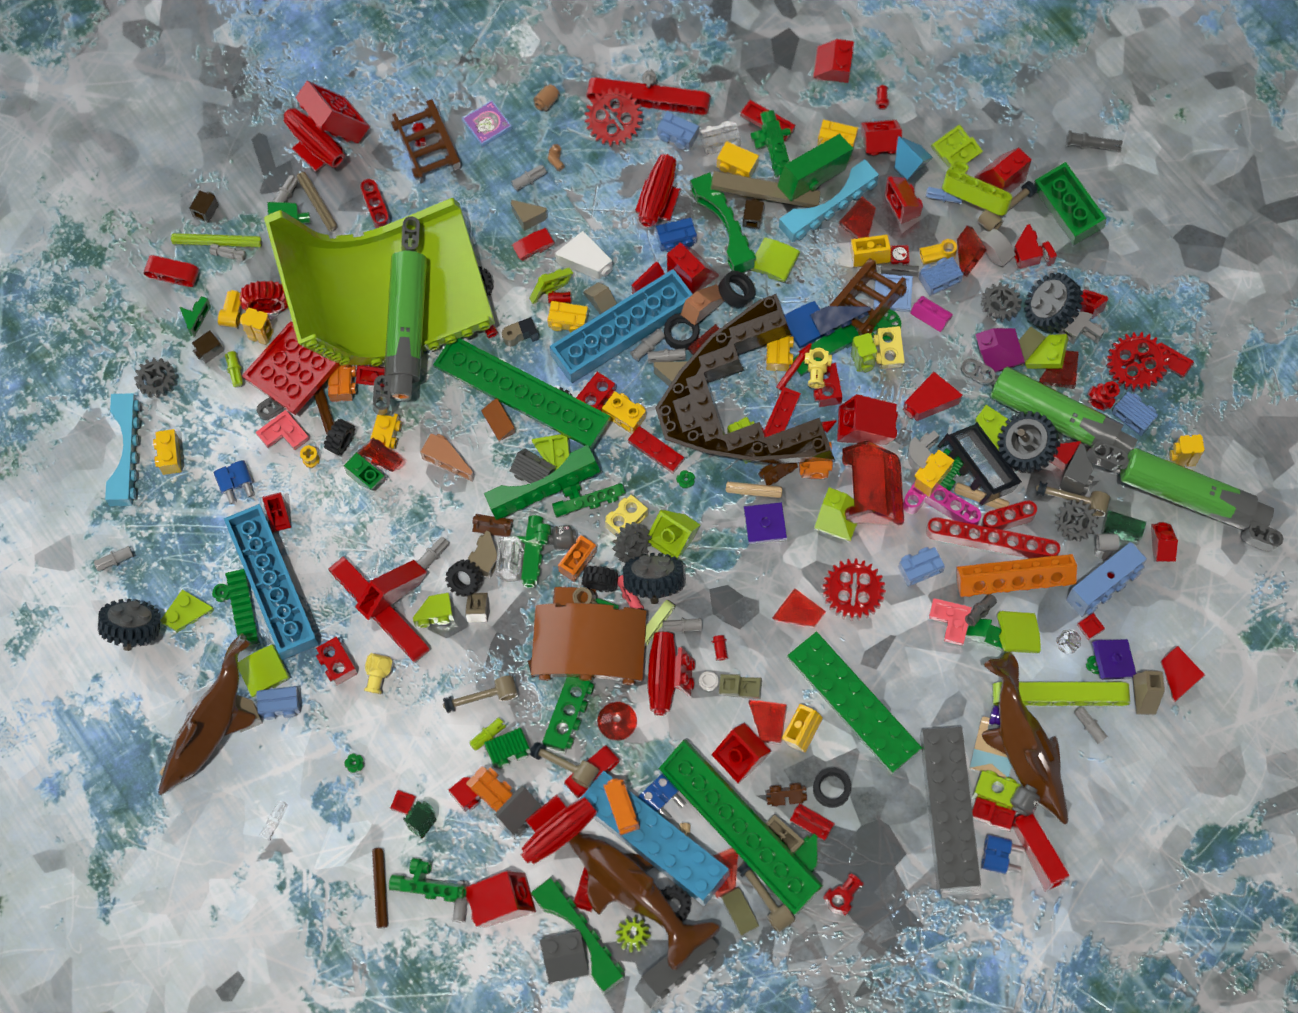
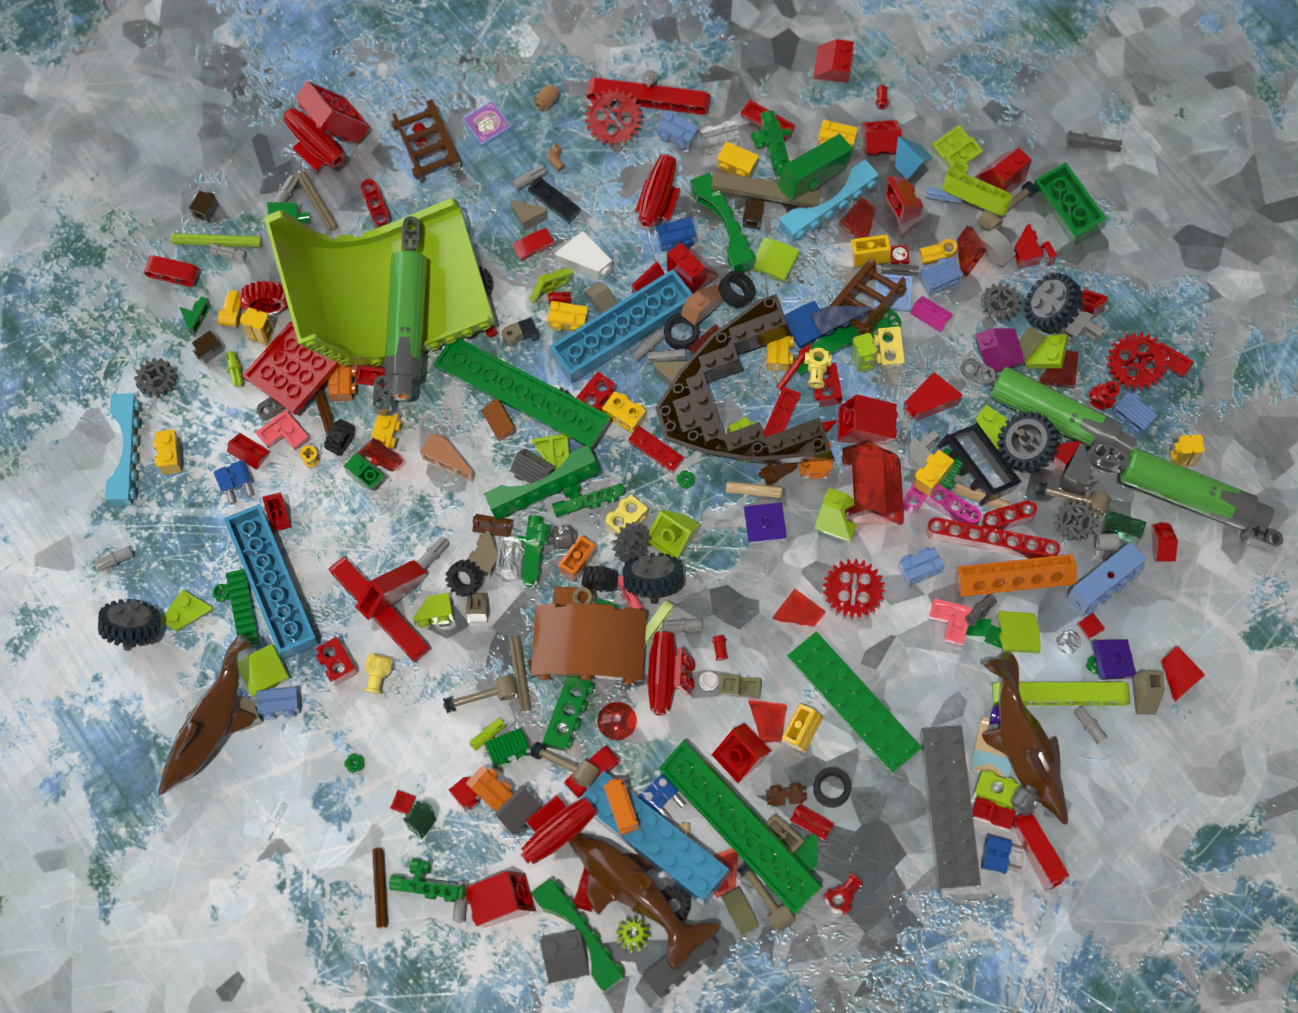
none -> red slope [227,433,270,470]
none -> dark tan axle [509,636,531,712]
none -> black plate [528,177,581,223]

